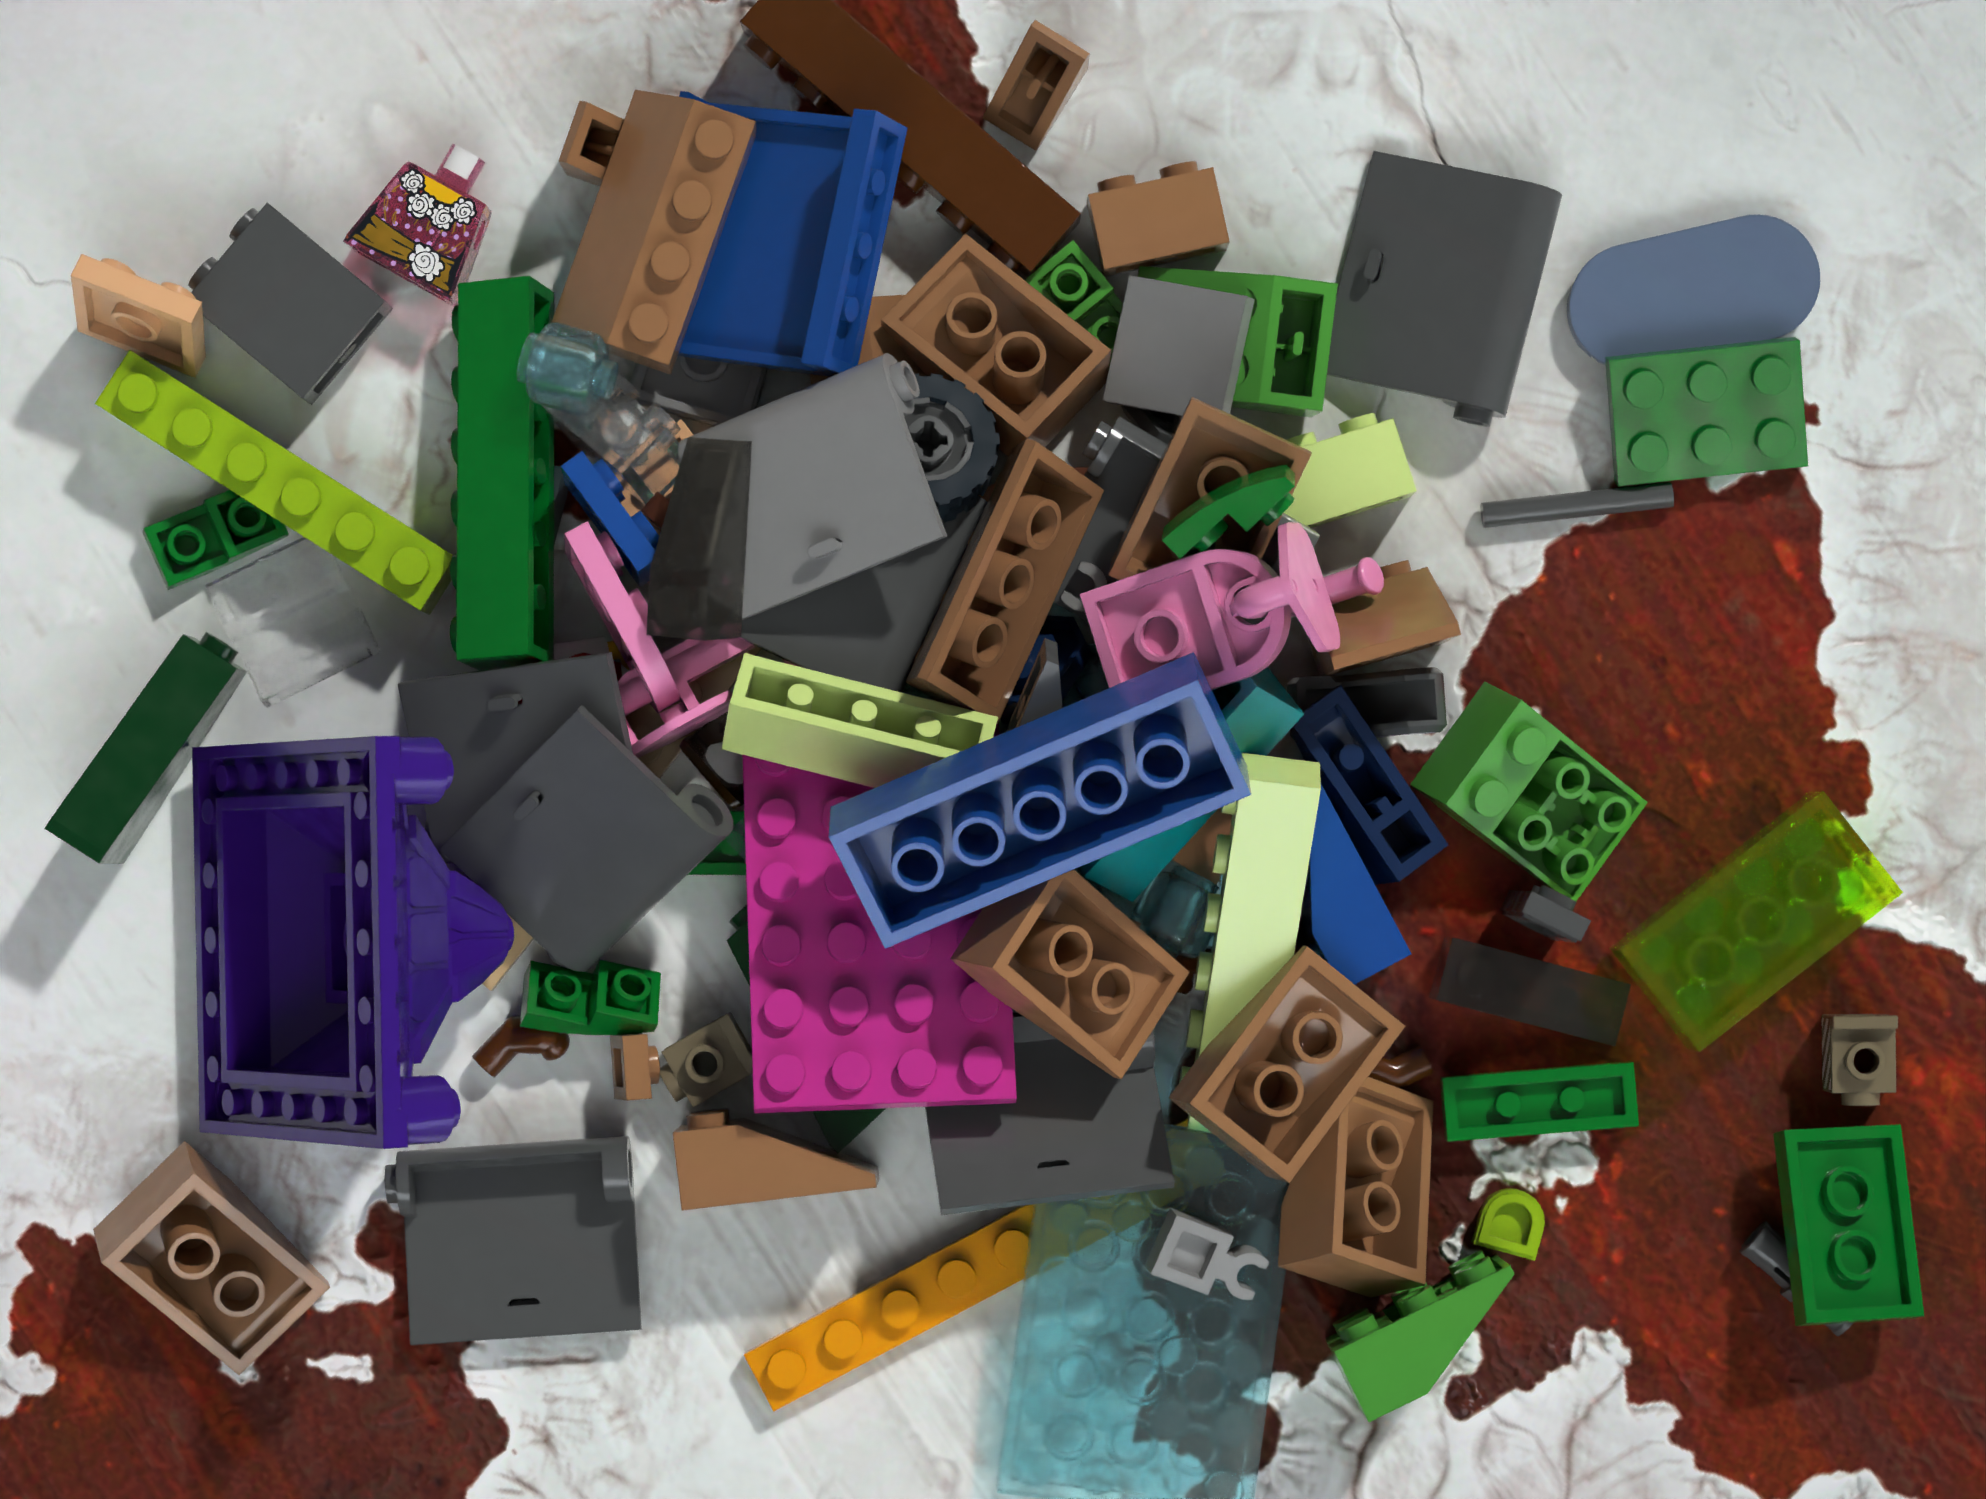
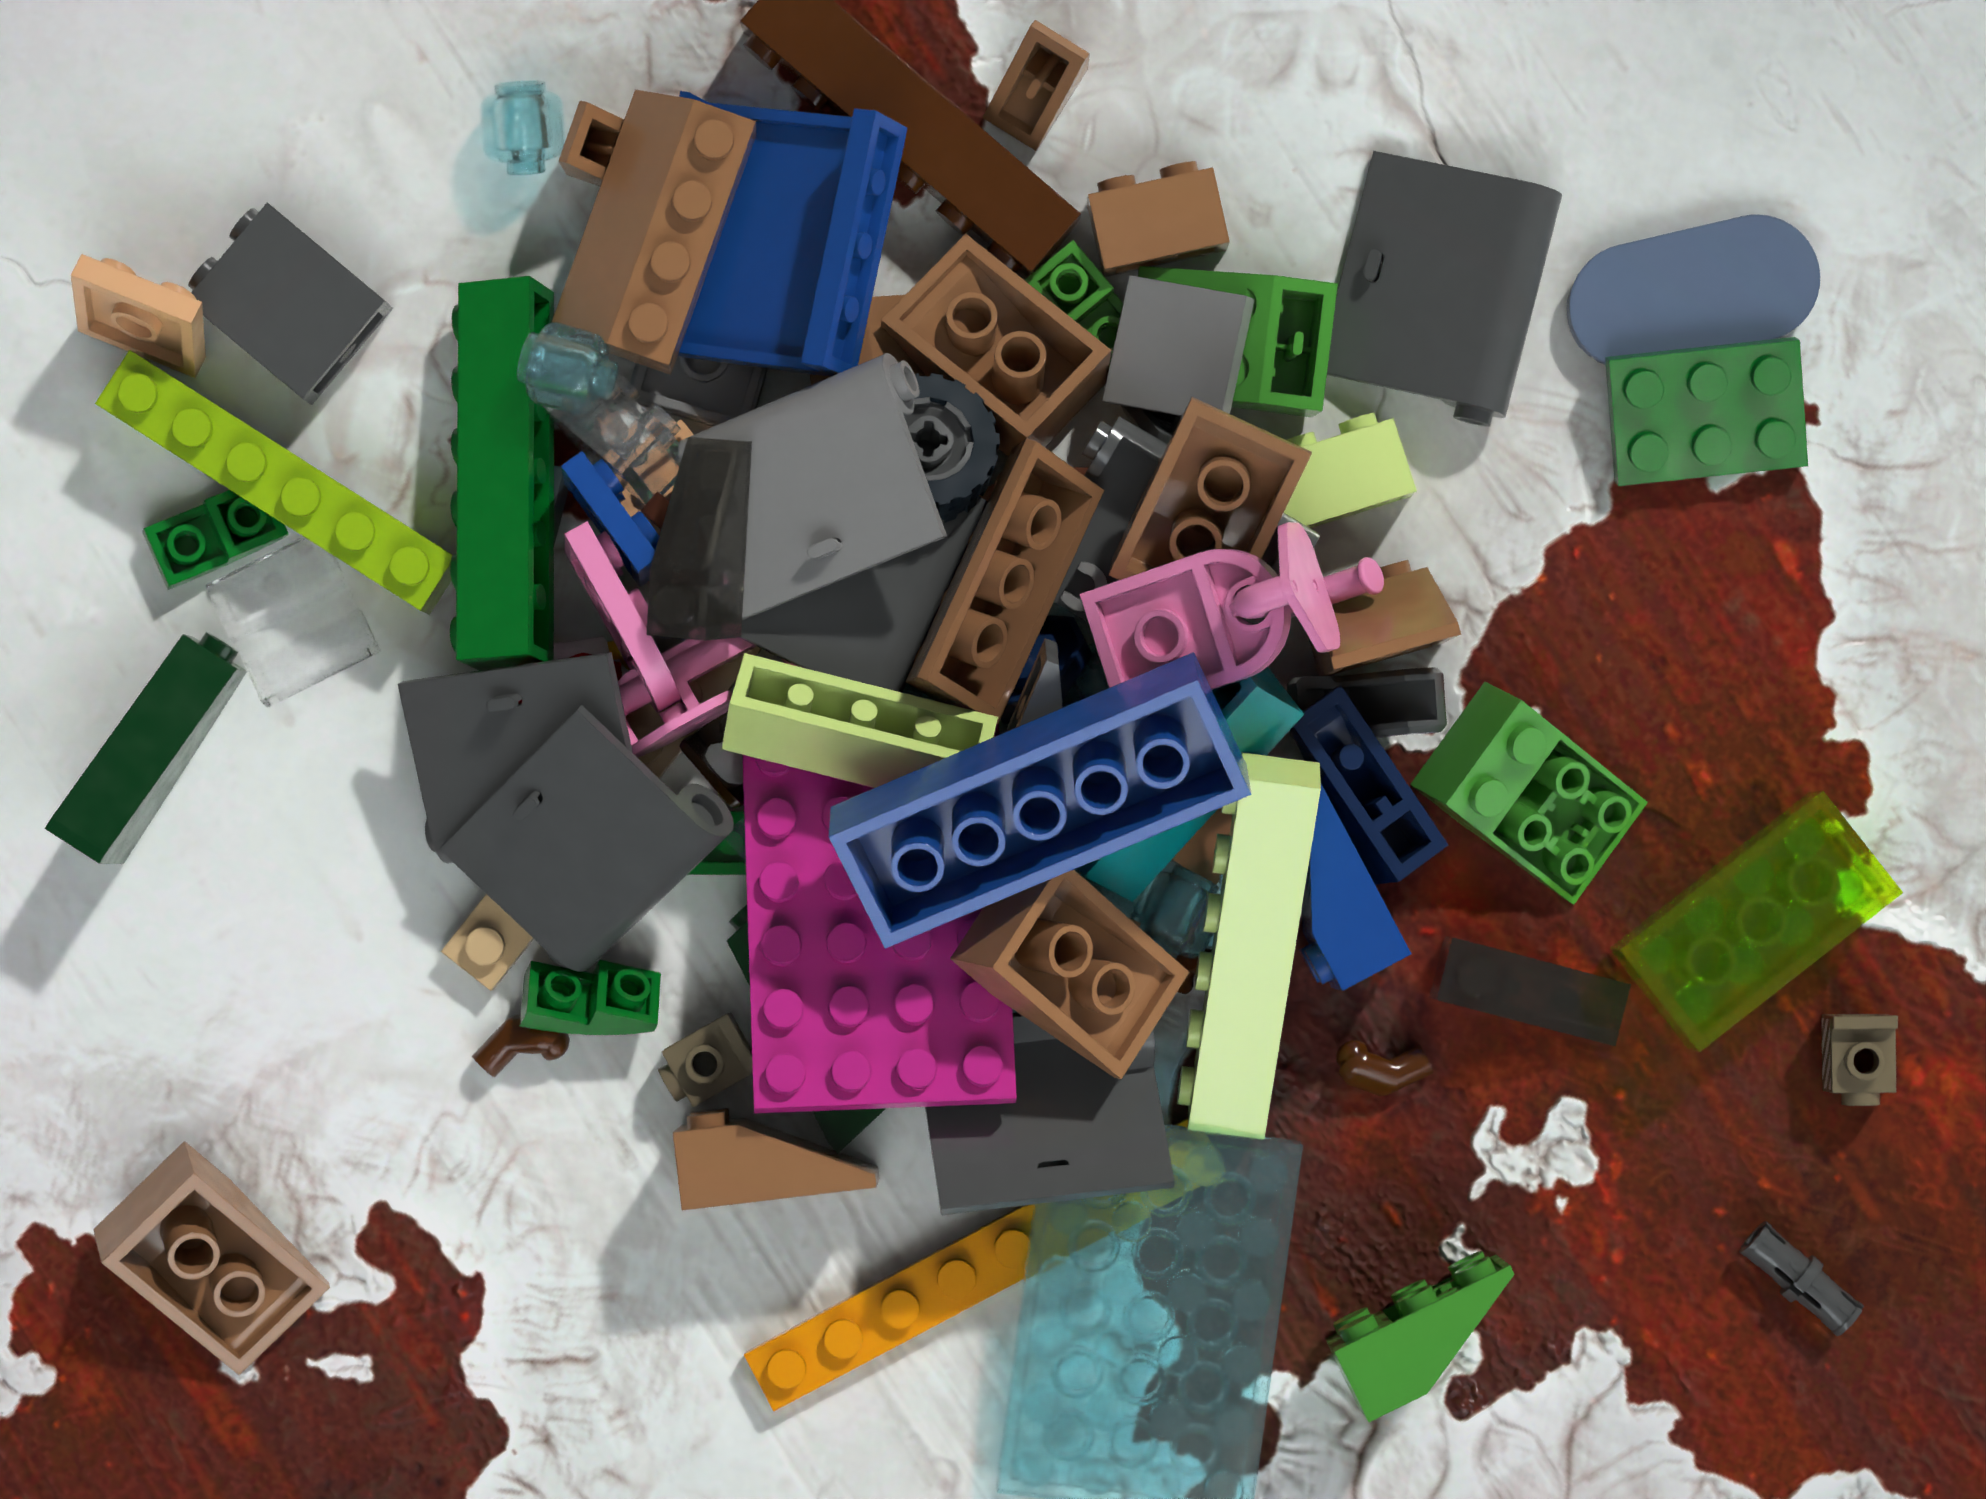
dark purple piece [192,736,514,1149] -> none
torso [343,144,492,307] -> none
dark grey door [385,1136,642,1345] -> none
medium nougat plate [610,1034,660,1101] -> none
light grey plate [1144,1208,1269,1300] -> none
green slope [1162,465,1295,559] -> none
medium nougat slope [1168,946,1405,1183] -> none
medium nougat slope [1278,1077,1433,1298] -> none
green plate [1440,1061,1639,1142] -> none
lime tile [1471,1188,1545,1261] -> none
dark grey bar [1480,482,1674,528] -> none
dark grey plate [1500,885,1591,943] -> none
green plate [1773,1124,1924,1326] -> none
none -> clear light blue head [480,80,565,175]

